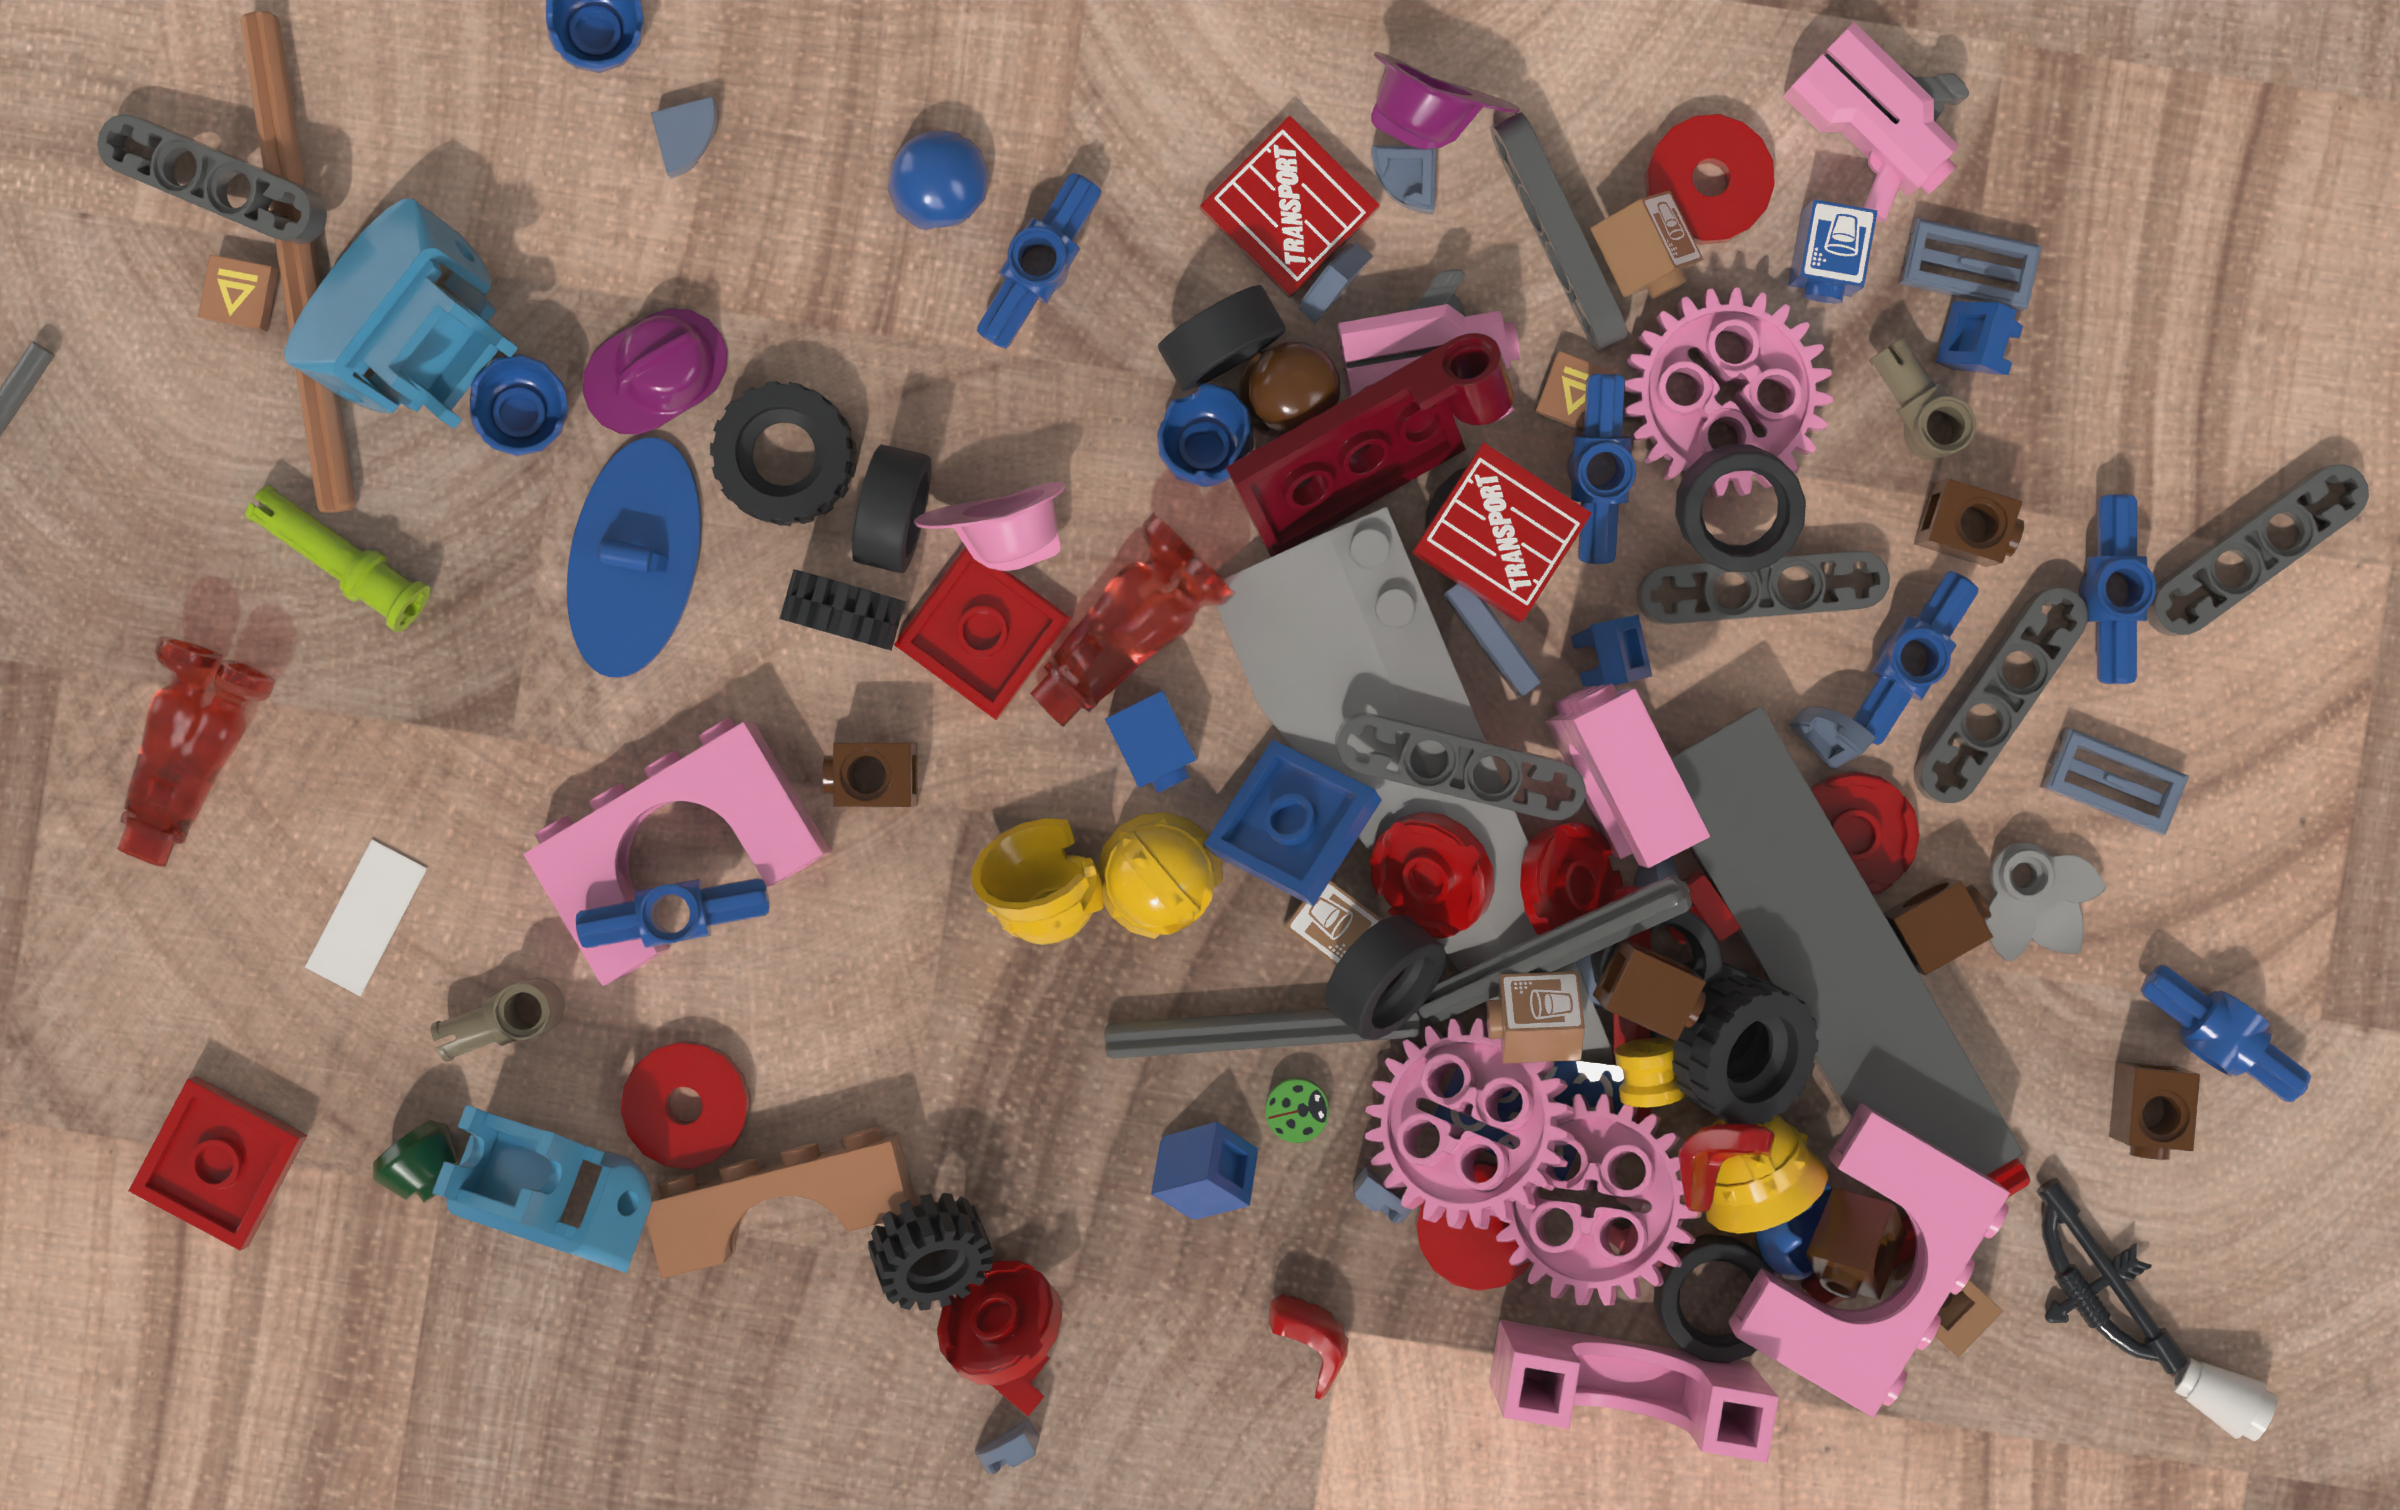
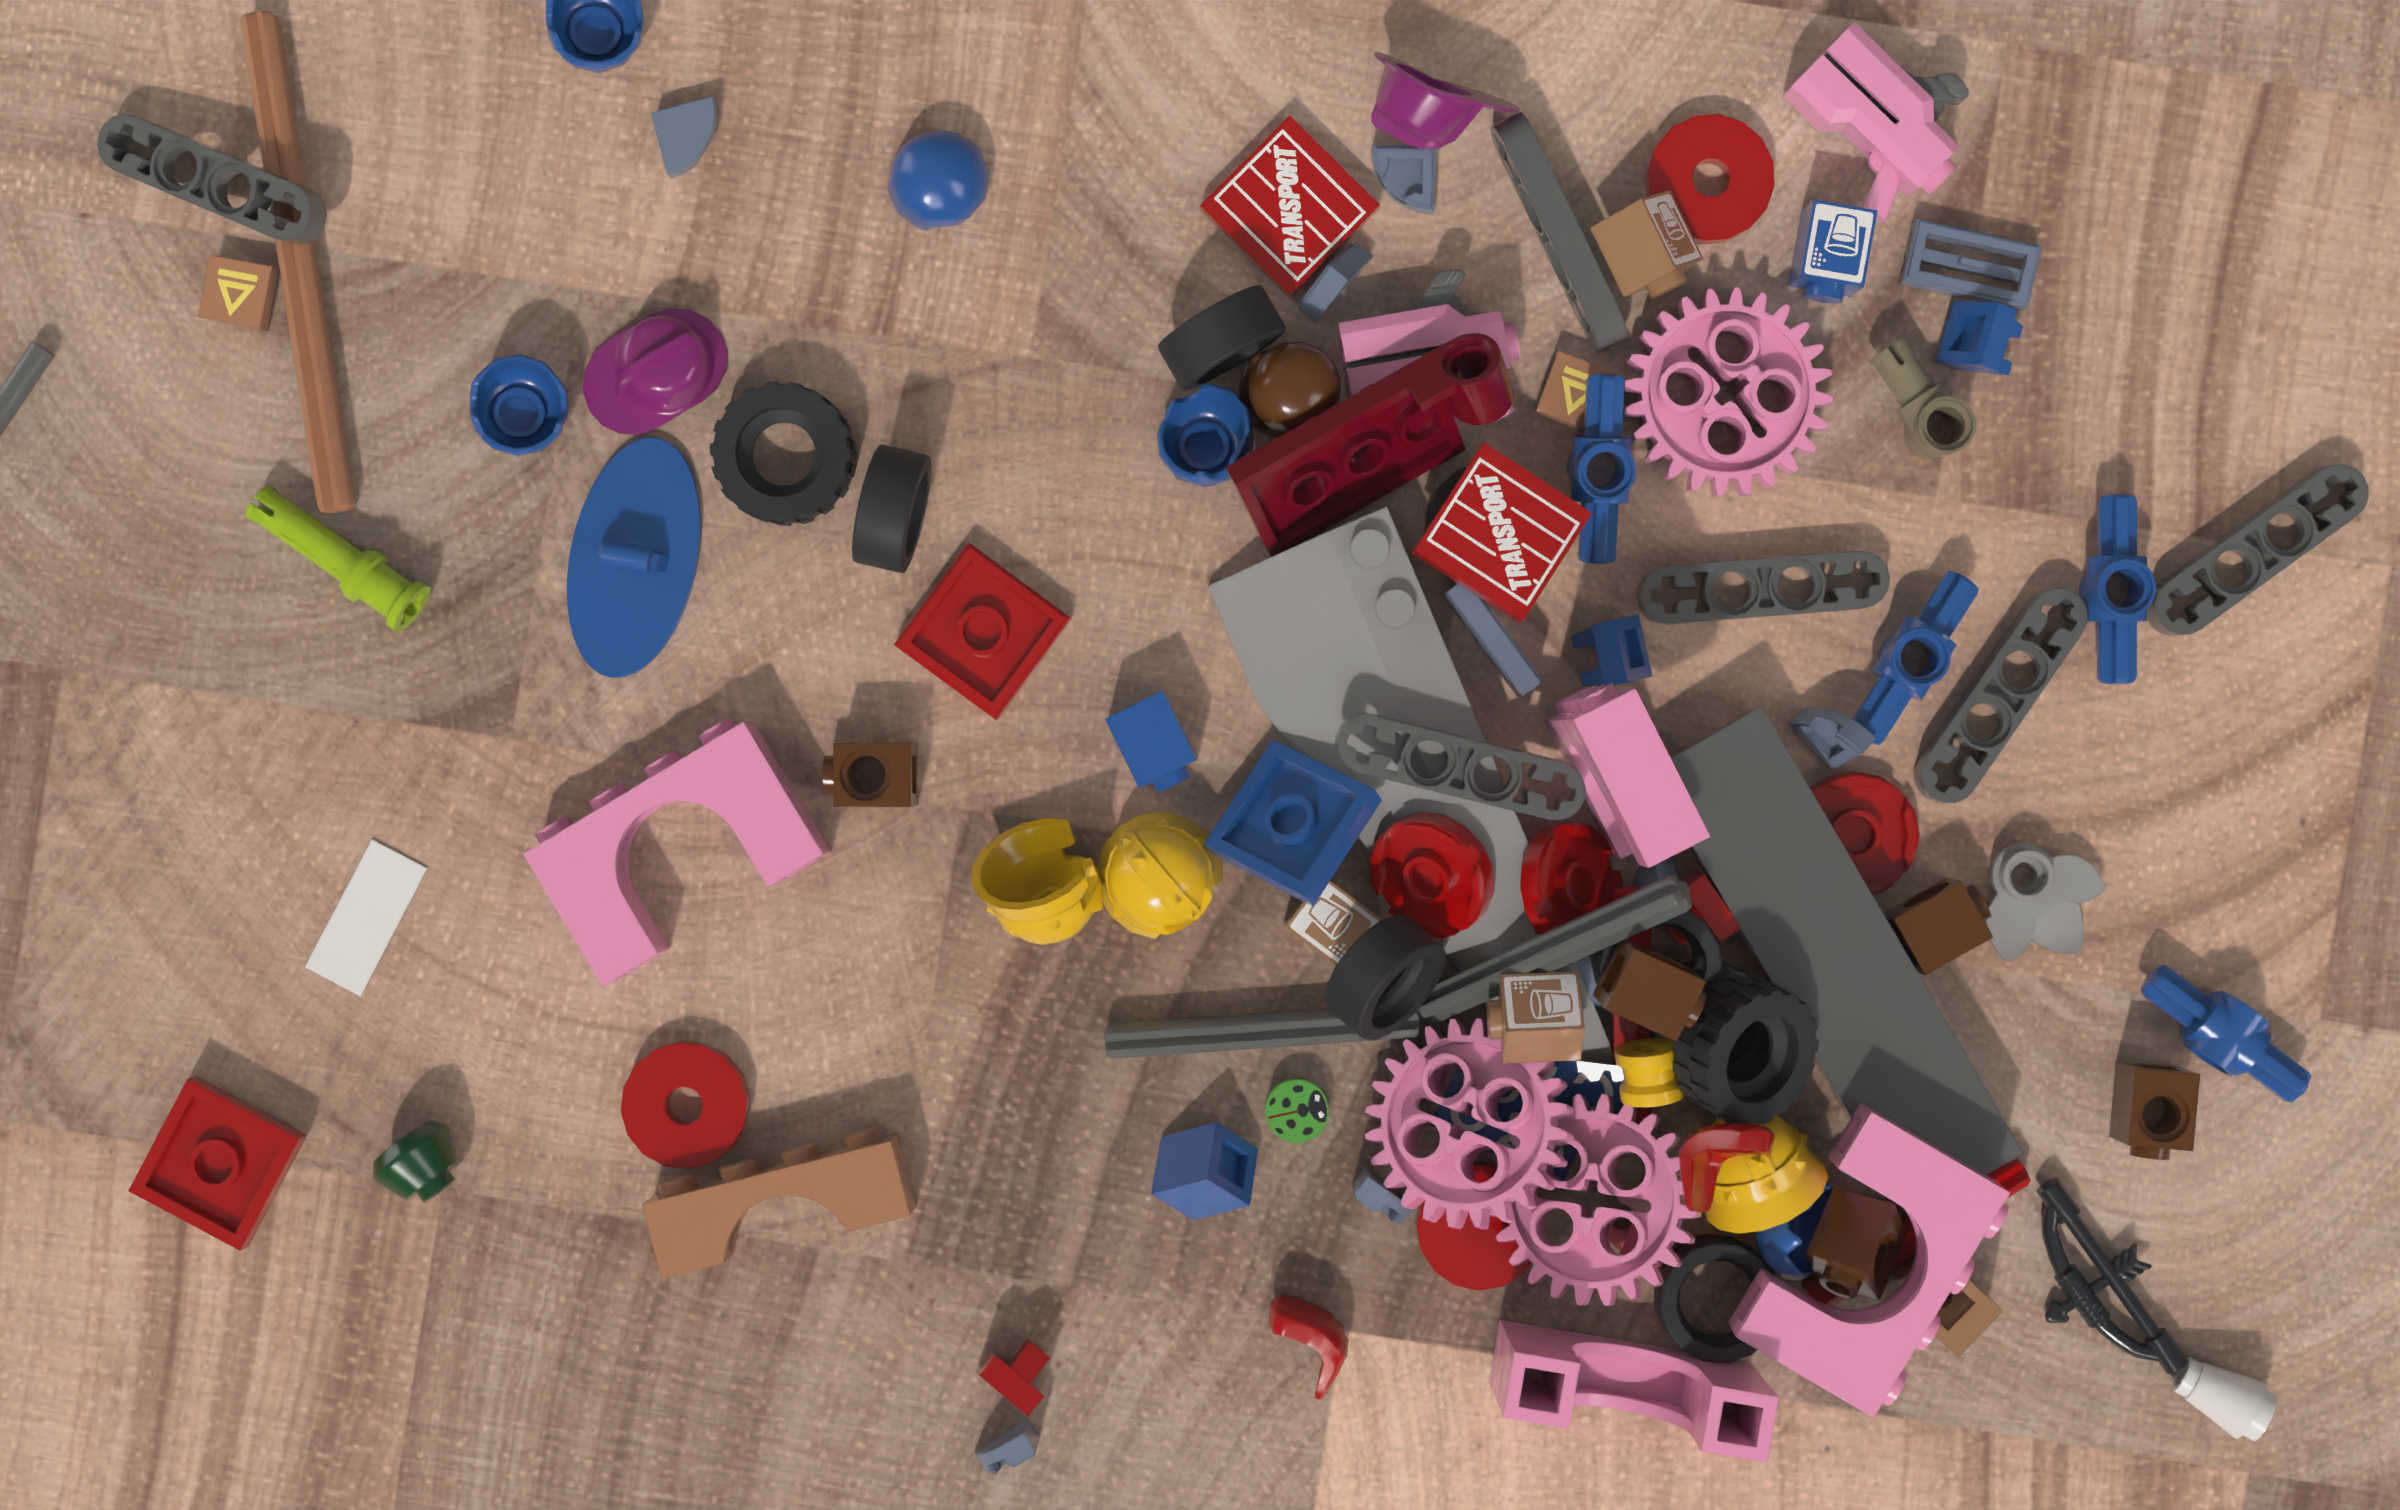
clear red piece [117,636,276,867] -> none
dark azure piece [284,199,518,429] -> none
dark tan pin [431,978,565,1062] -> none
dark azure piece [432,1105,652,1273] -> none
blue axle [576,878,770,949] -> none
black tyre [779,569,906,651] -> none
black tyre [868,1193,994,1311] -> none
bright pink piece [914,481,1066,571] -> none
red tile [937,1260,1063,1385] -> none
blue axle [977,173,1102,349] -> none
clear red piece [1030,512,1236,727] -> none
black tyre [1675,444,1806,572] -> none
reddish brown brick [1914,478,2024,567] -> none
sand blue tile [2041,728,2189,835] -> none

